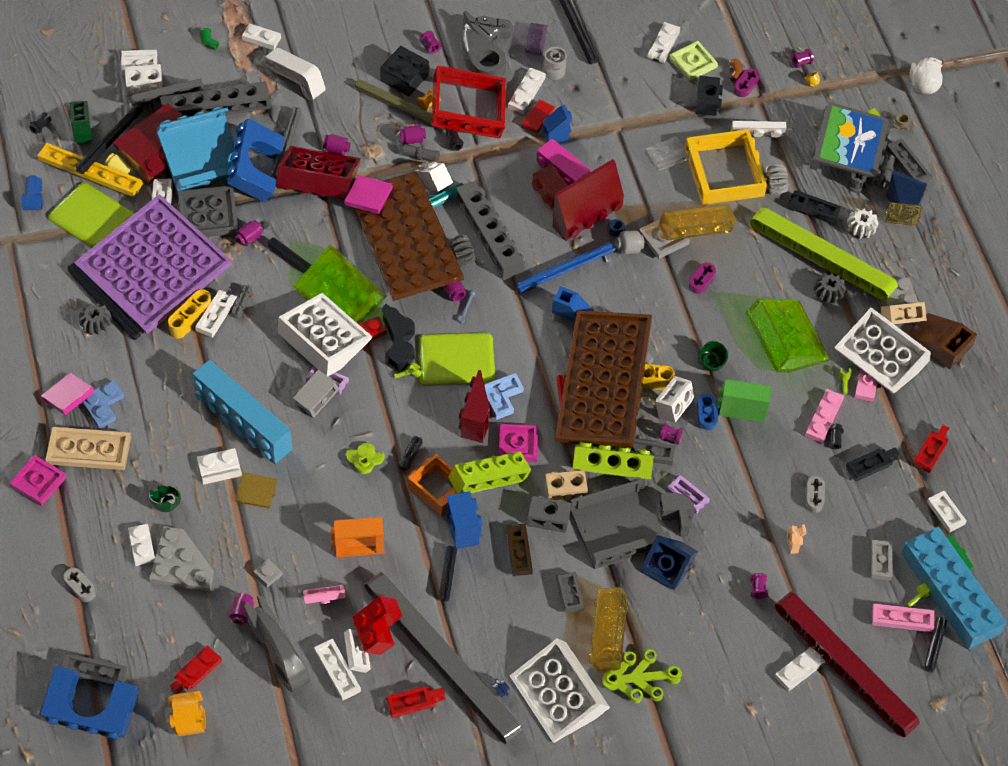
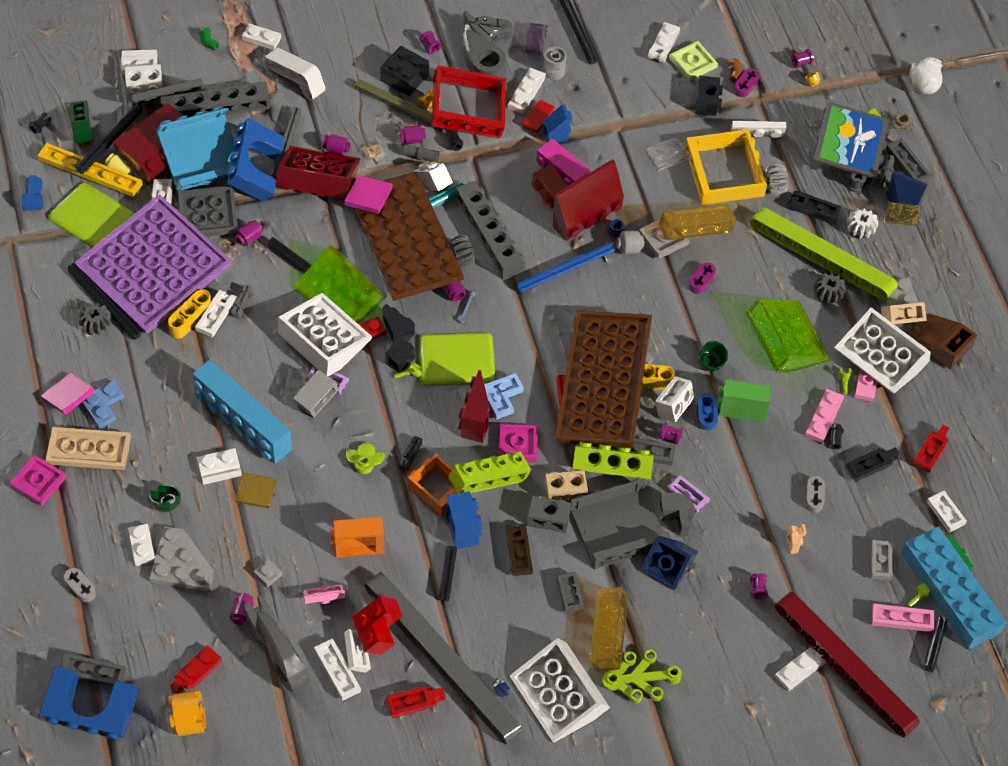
blue slope [552,286,594,322] -> none

